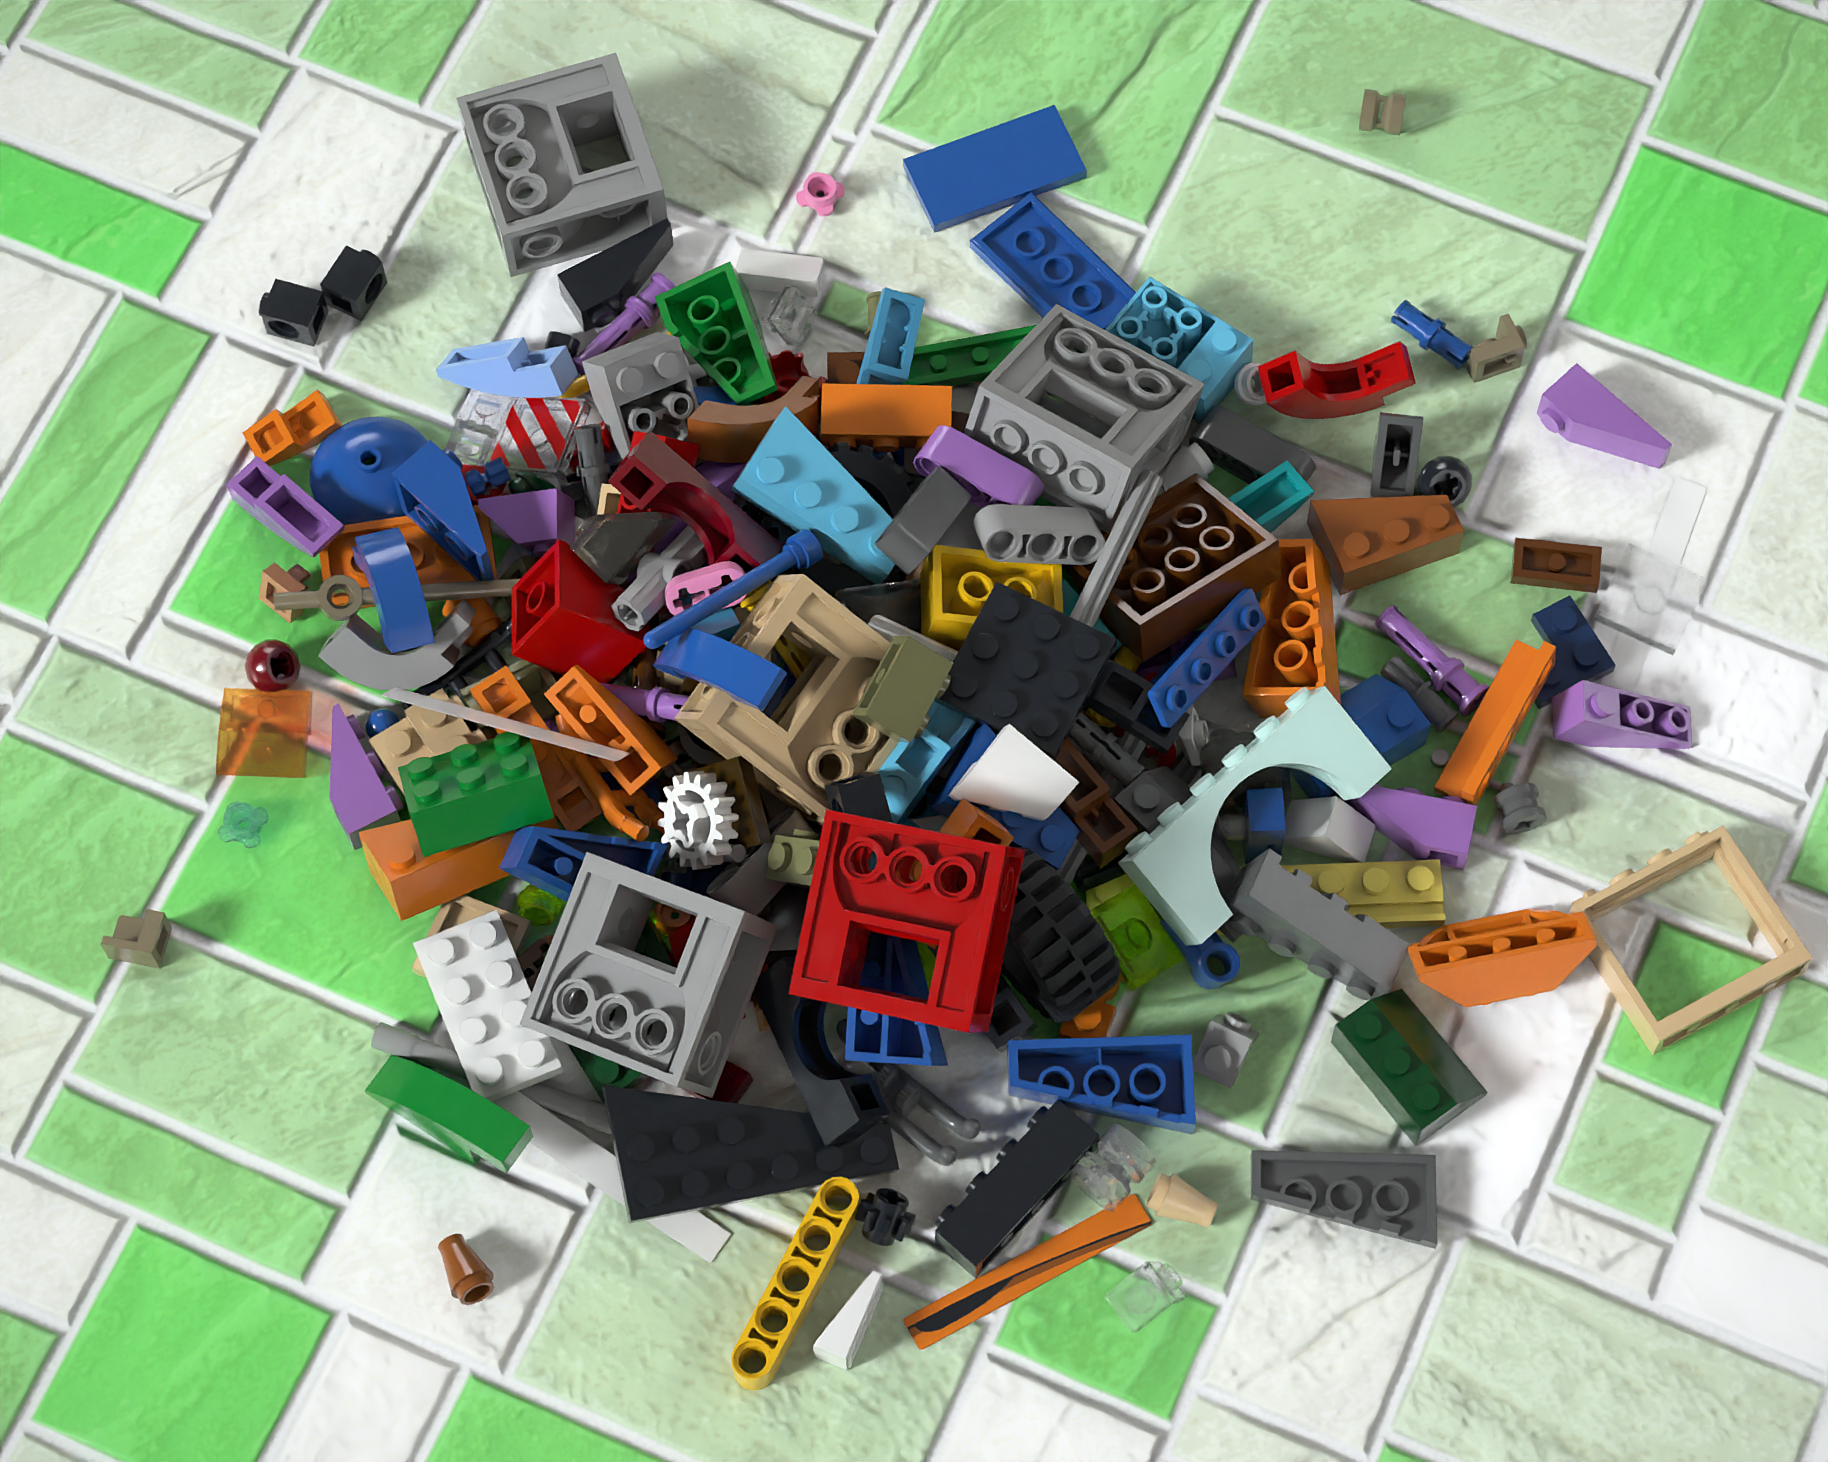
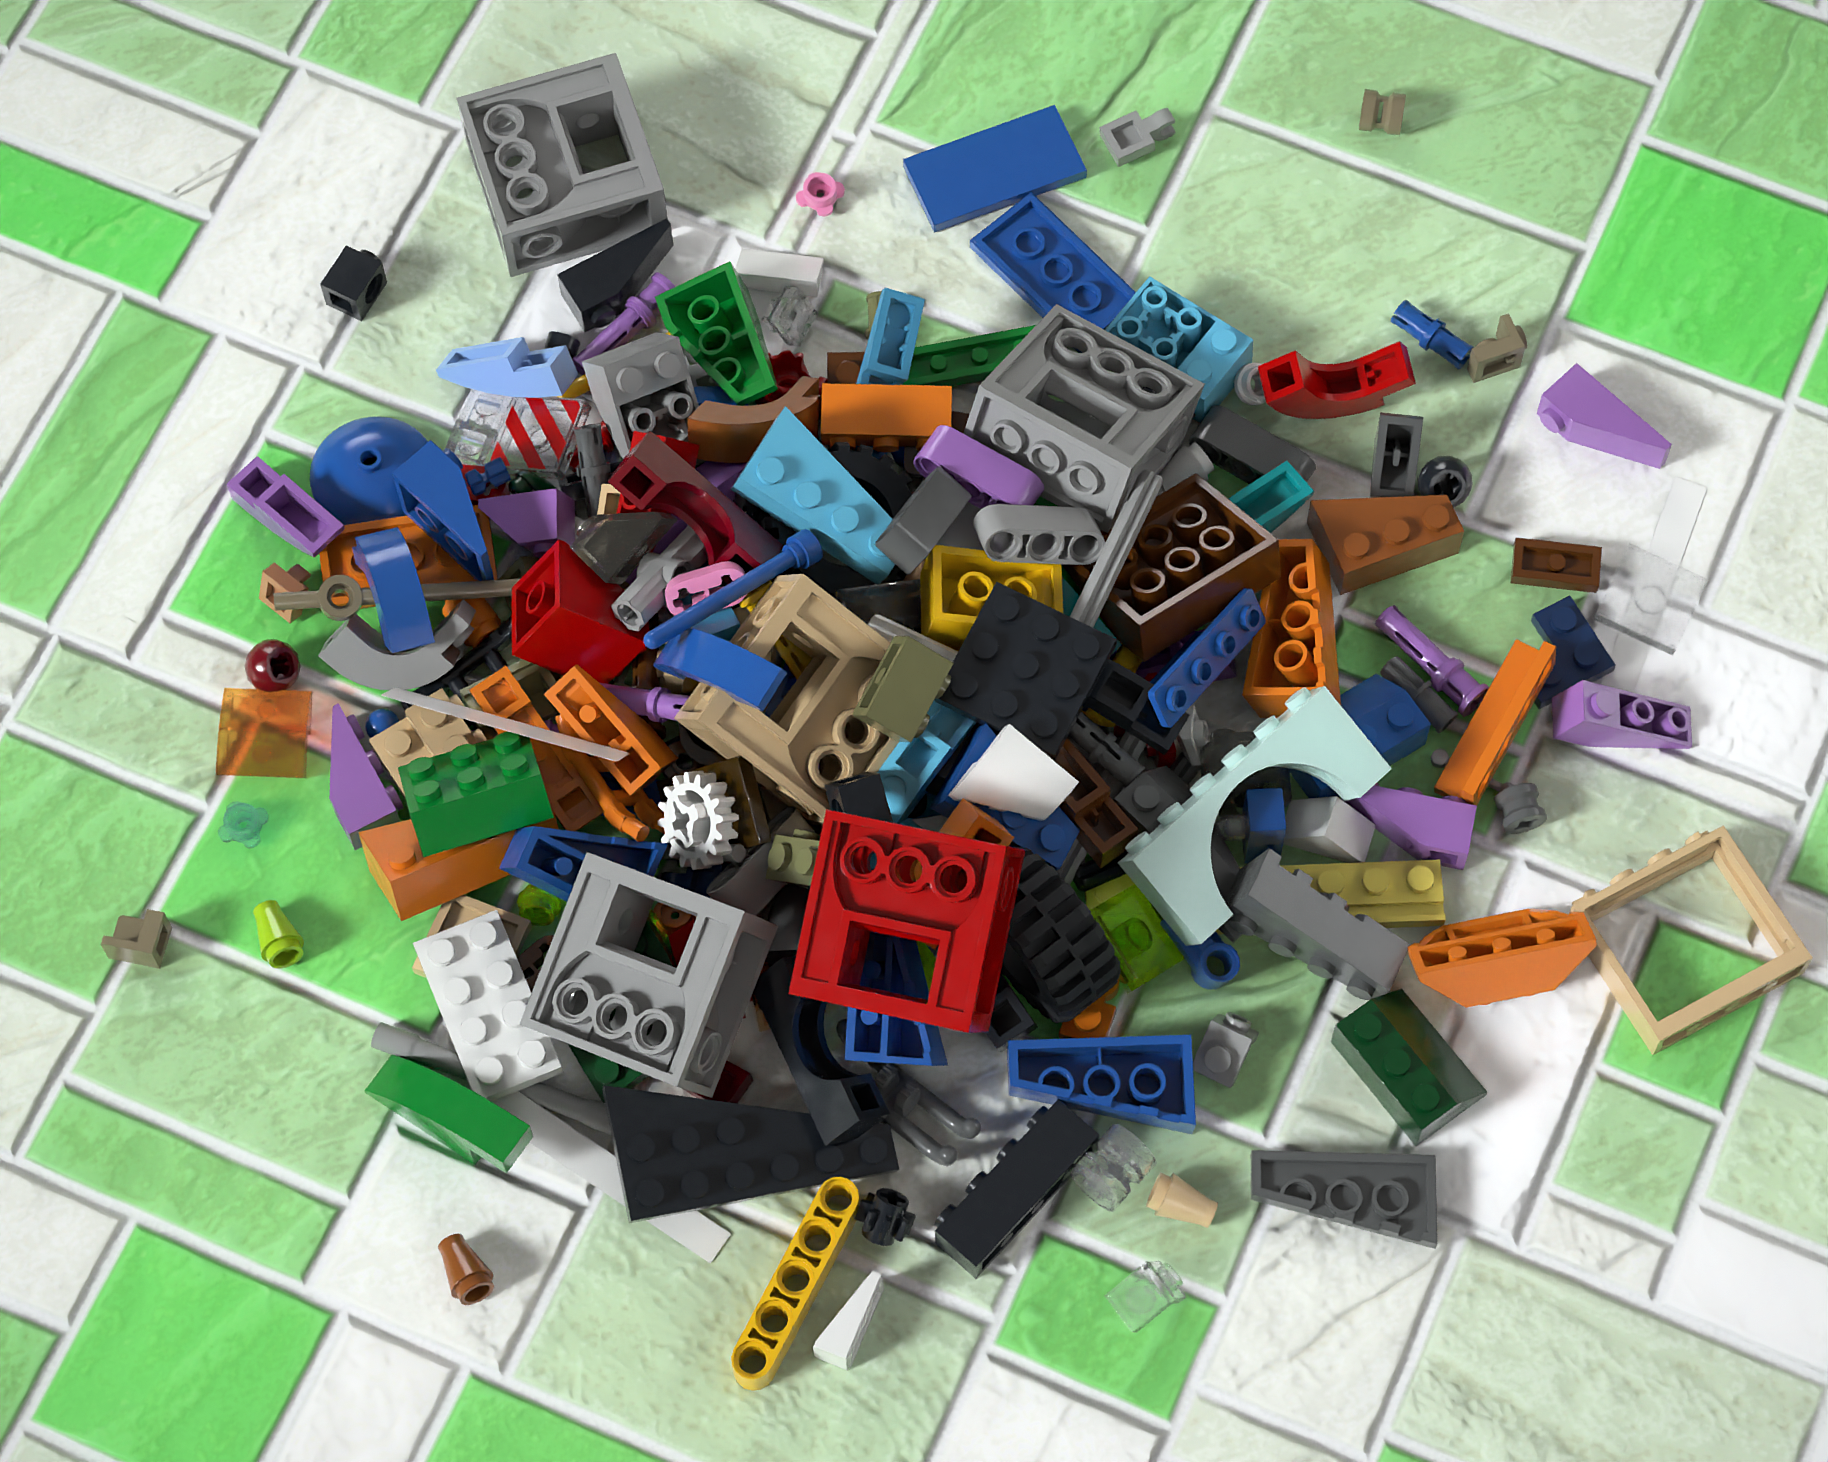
orange slope [242,390,342,466] -> none
black brick [259,278,329,347] -> none
orange sticker [903,1194,1152,1350] -> none
none -> lime cone [253,900,304,969]
none -> light grey plate [1100,108,1175,167]

